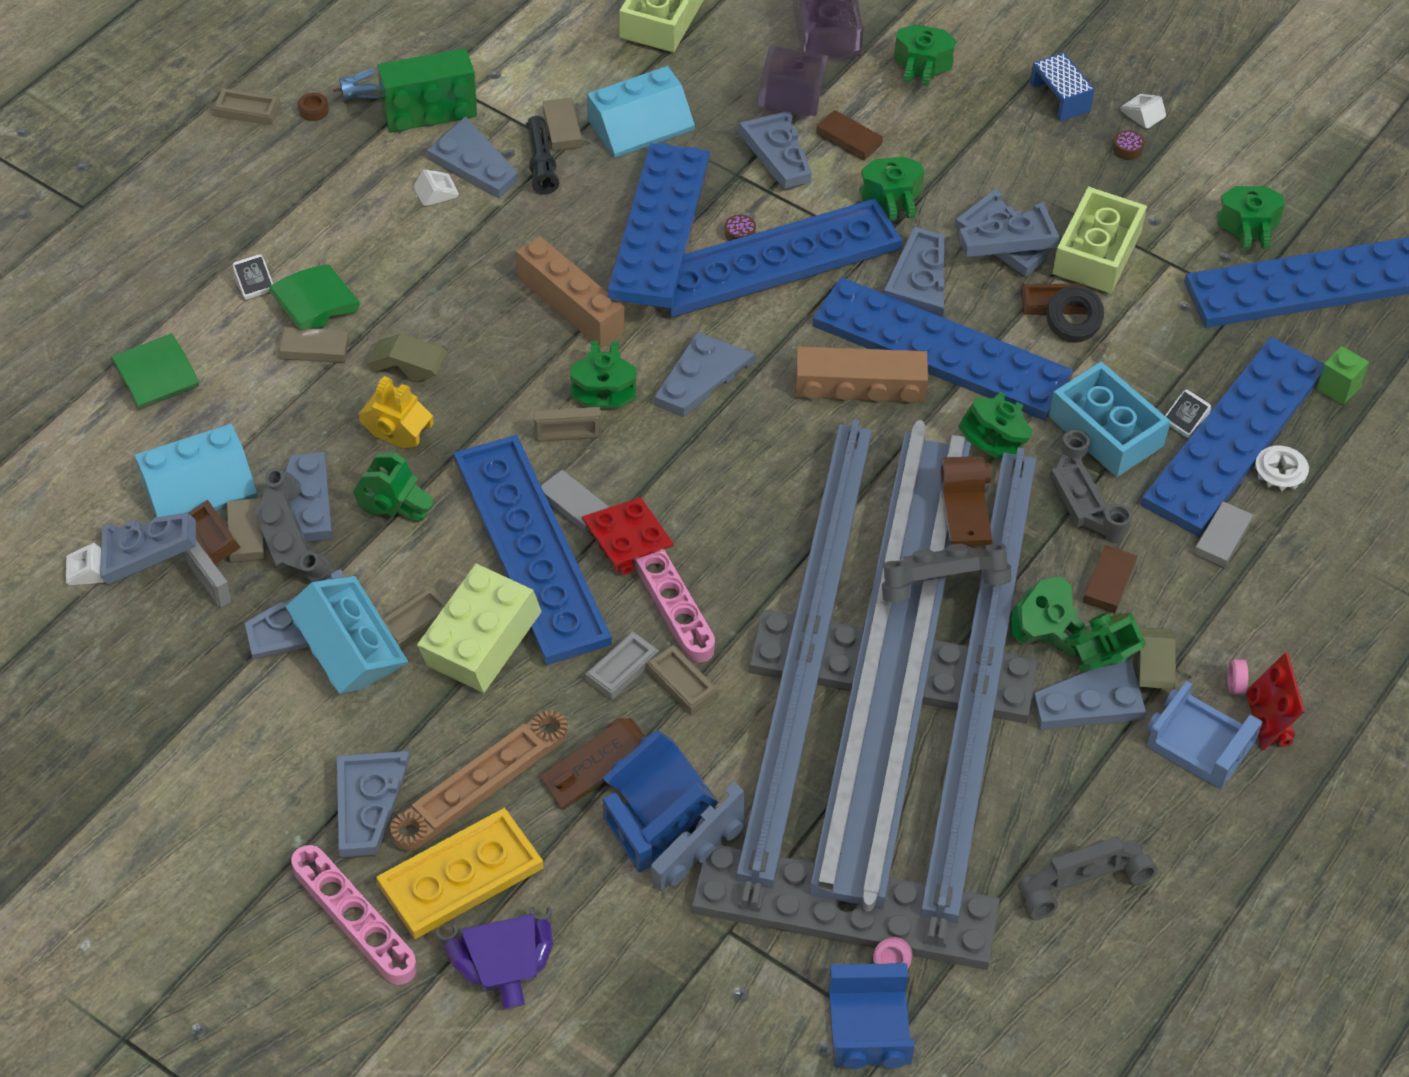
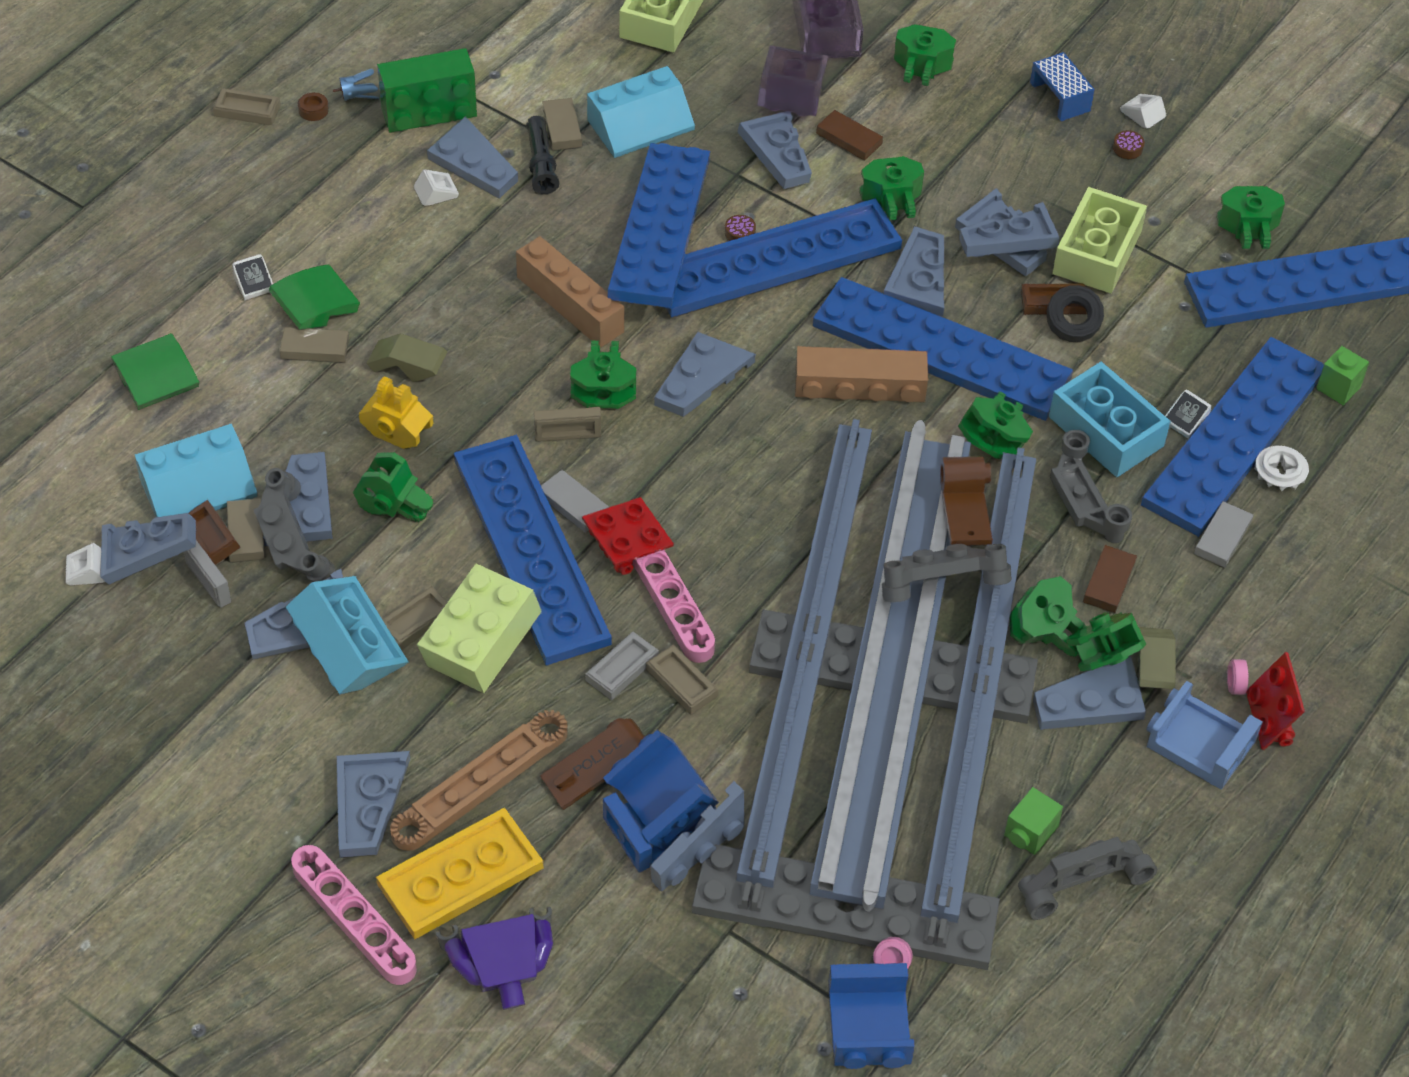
none -> bright green brick [1004,787,1063,855]

